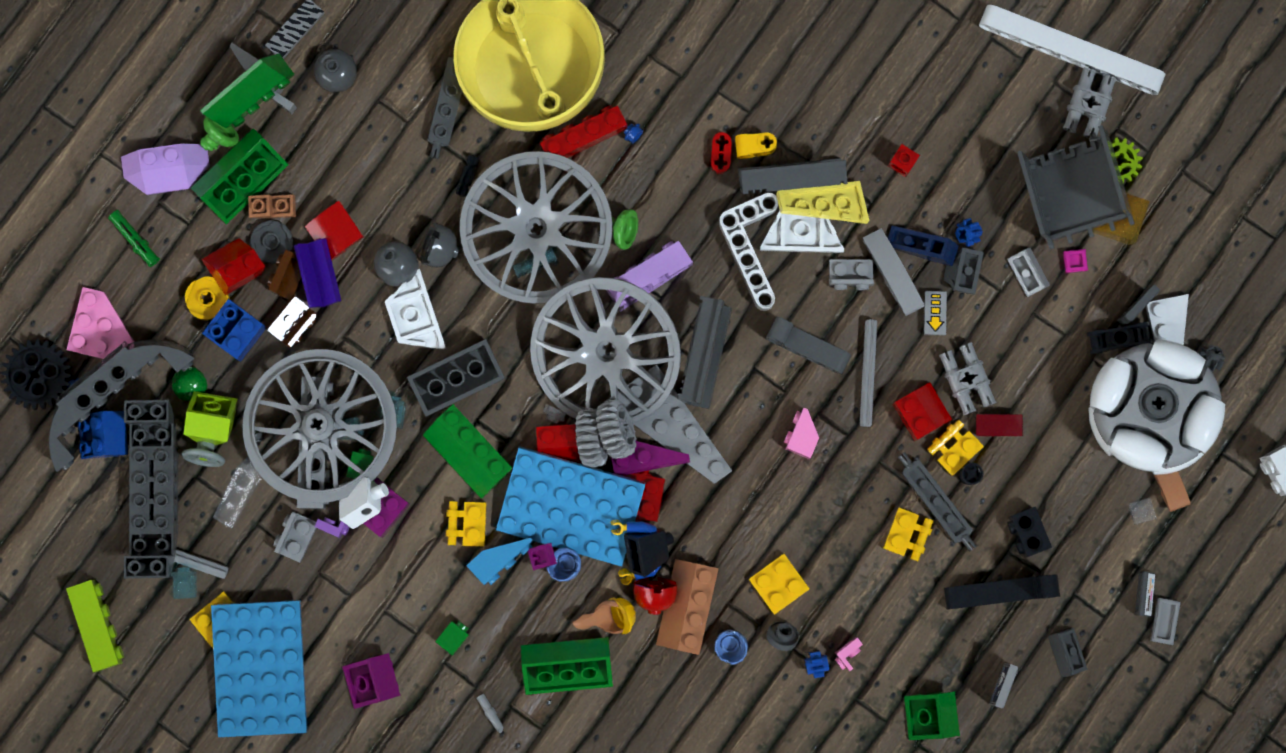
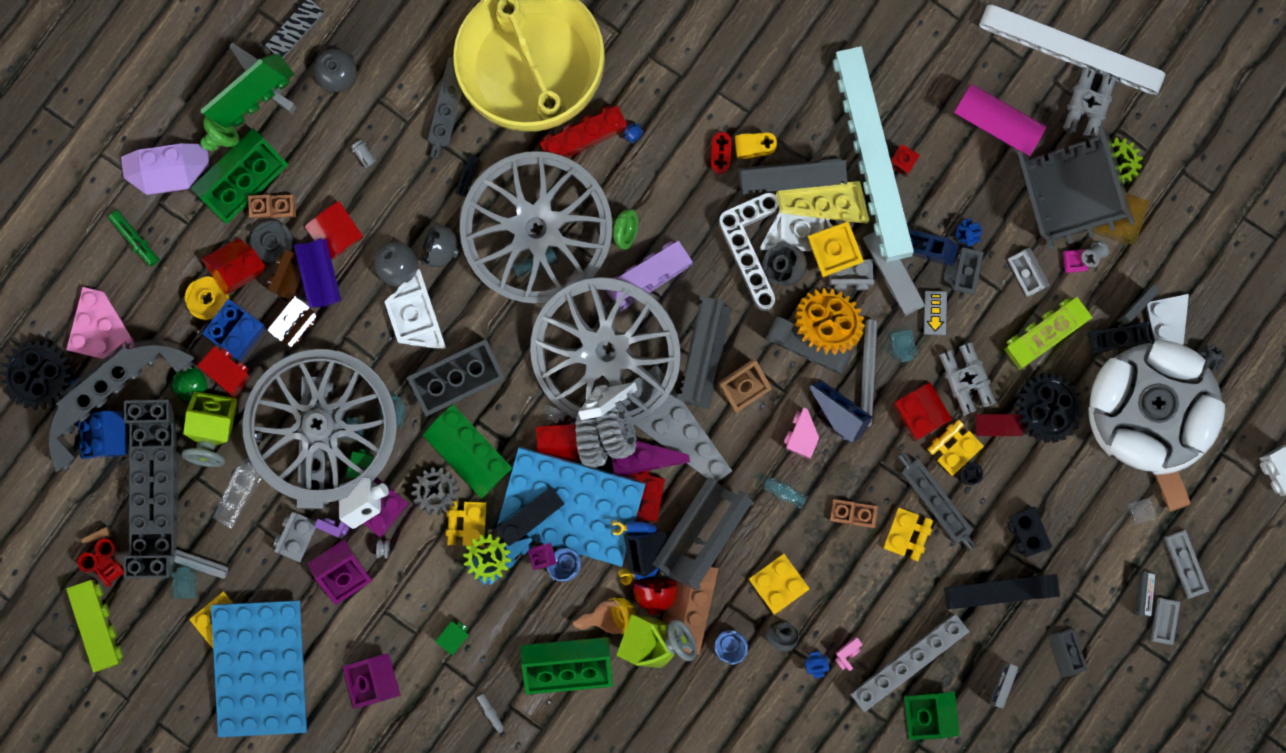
none -> red piece [77,539,124,587]
none -> medium nougat piece [81,527,112,543]
none -> red slope [197,346,250,399]
none -> magenta slope [307,540,372,605]
none -> light grey pin [351,140,377,169]
none -> light grey bush [376,539,390,559]
none -> dark grey gear [411,467,460,516]
none -> lime gear [463,534,512,582]
none -> black slope [496,486,565,546]
none -> white wing [579,382,637,420]
none -> lime piece [616,614,697,668]
none -> dark grey piece [652,477,754,591]
none -> medium nougat slope [717,358,772,413]
none -> dark grey cylinder [763,242,807,286]
none -> clear light blue pin [763,477,808,509]
none -> light orange gear [794,288,865,355]
none -> yellow plate [807,221,864,278]
none -> dark blue slope [810,380,873,443]
none -> nougat slope [830,499,879,529]
none -> light aqua brick [832,46,914,262]
none -> light grey brick [849,614,969,712]
none -> clear light blue bracket [890,330,918,363]
none -> dark pink brick [954,83,1047,156]
none -> lime brick [1004,297,1093,370]
none -> black gear [1014,372,1084,443]
none -> light grey bush [1081,241,1109,268]
none -> light grey tile [1164,529,1209,599]

